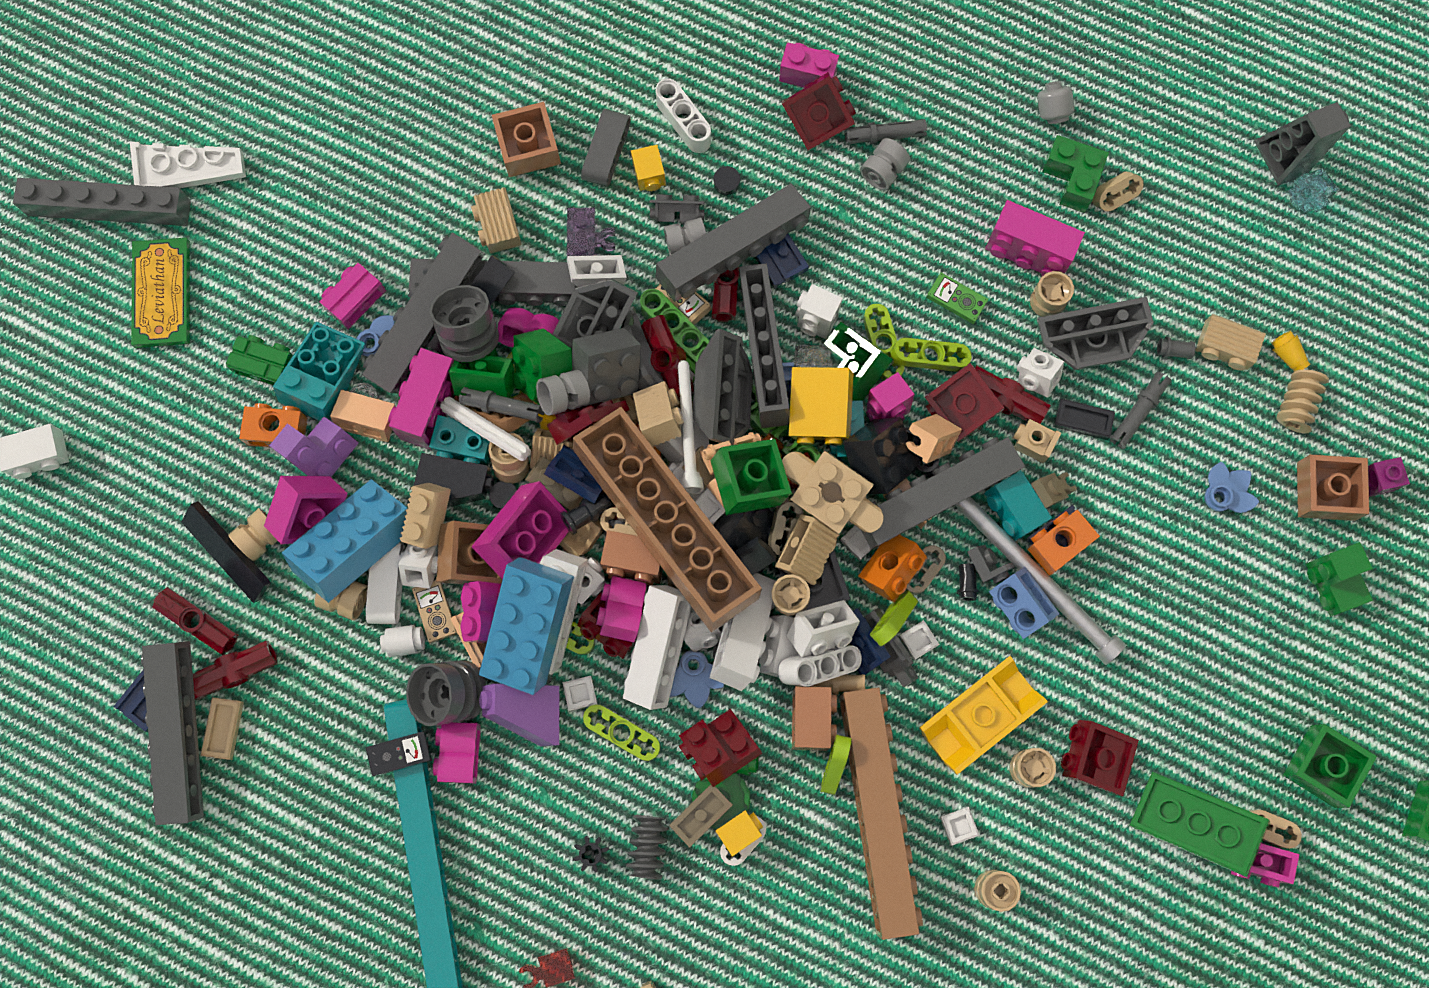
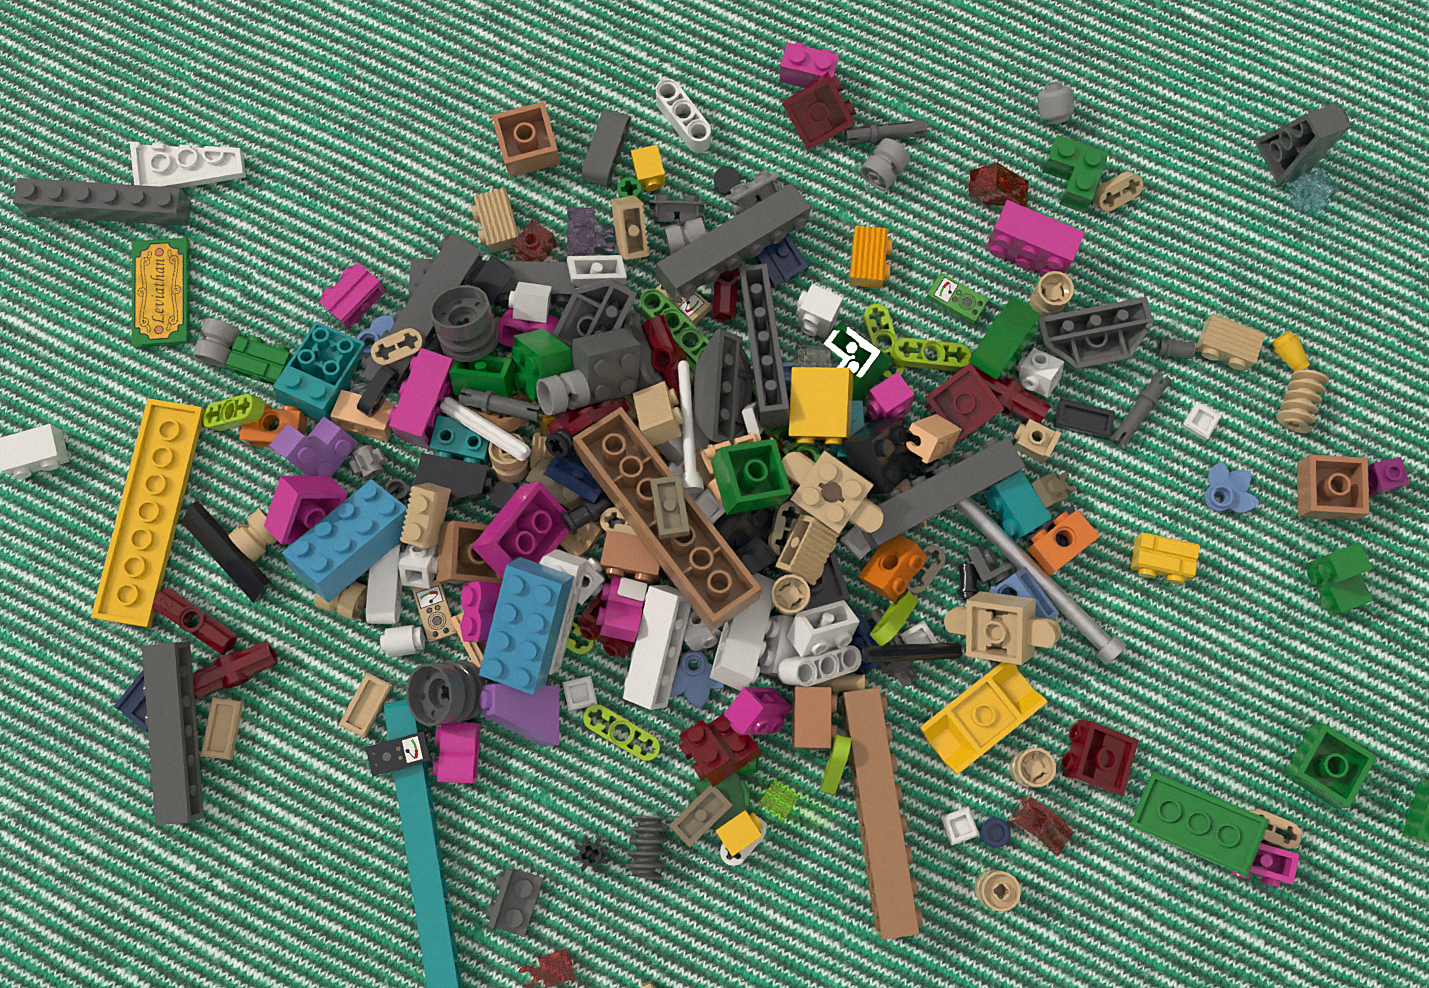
none -> yellow plate [91,398,205,628]
none -> light grey wheel [192,318,240,368]
none -> lime beam [203,394,265,431]
none -> tan tile [339,672,394,738]
none -> light grey gear [349,445,387,480]
none -> black beam [357,365,399,418]
none -> tan beam [371,328,425,365]
none -> dark grey hinge [384,479,408,502]
none -> dark grey bracket [486,867,544,937]
none -> white brick [509,282,552,323]
none -> clear red brick [512,219,557,262]
none -> black bush [545,428,574,458]
none -> tan brick [611,196,650,260]
none -> green bush [617,177,642,201]
none -> white sticker [618,577,647,601]
none -> dark tan plate [650,475,690,539]
none -> dark pink brick [724,687,793,735]
none -> light grey hinge [725,170,783,215]
none -> white tile [742,402,765,435]
none -> clear neon green brick [758,779,800,821]
none -> light orange brick [849,225,892,288]
none -> black axle [862,642,963,663]
none -> tan brick [944,591,1061,665]
none -> clear red slope [968,162,1028,207]
none -> green brick [968,296,1041,380]
none -> dark blue tile [979,818,1011,848]
none -> clear red slope [1008,796,1074,857]
none -> yellow brick [1130,532,1200,584]
none -> white tile [1181,402,1221,441]

